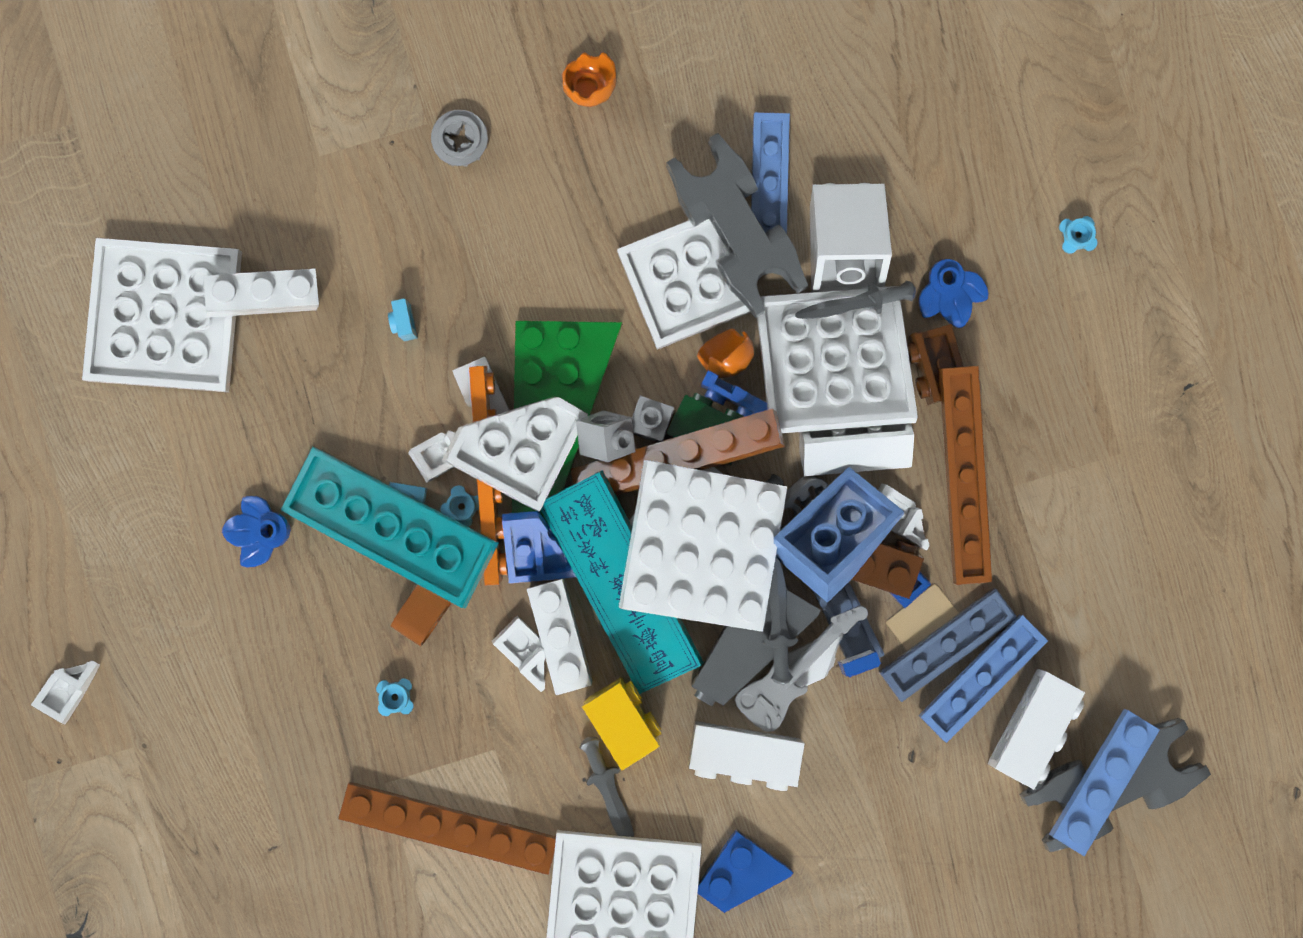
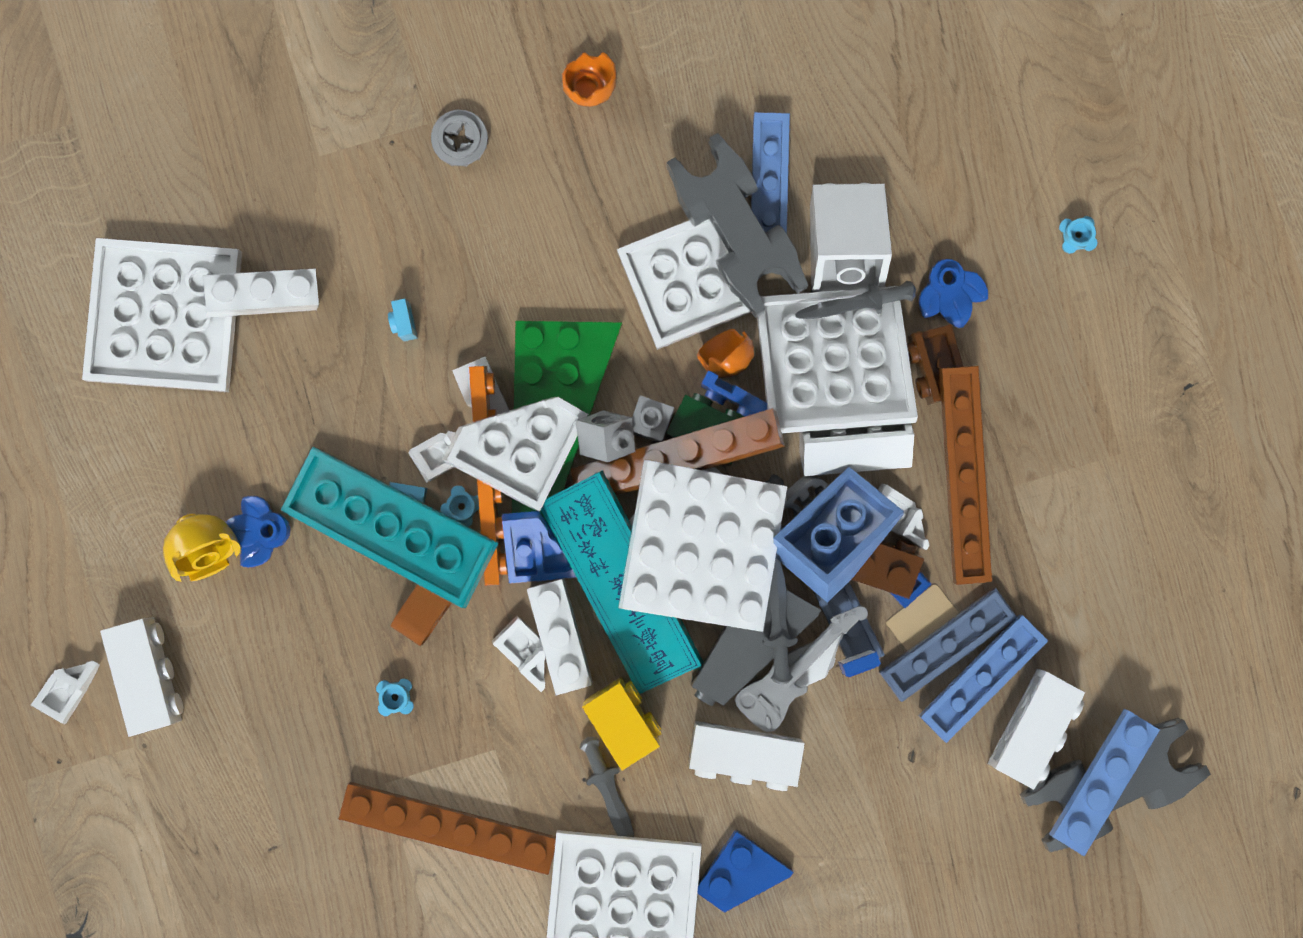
none -> white brick [100,617,183,737]
none -> yellow cylinder [163,514,240,582]

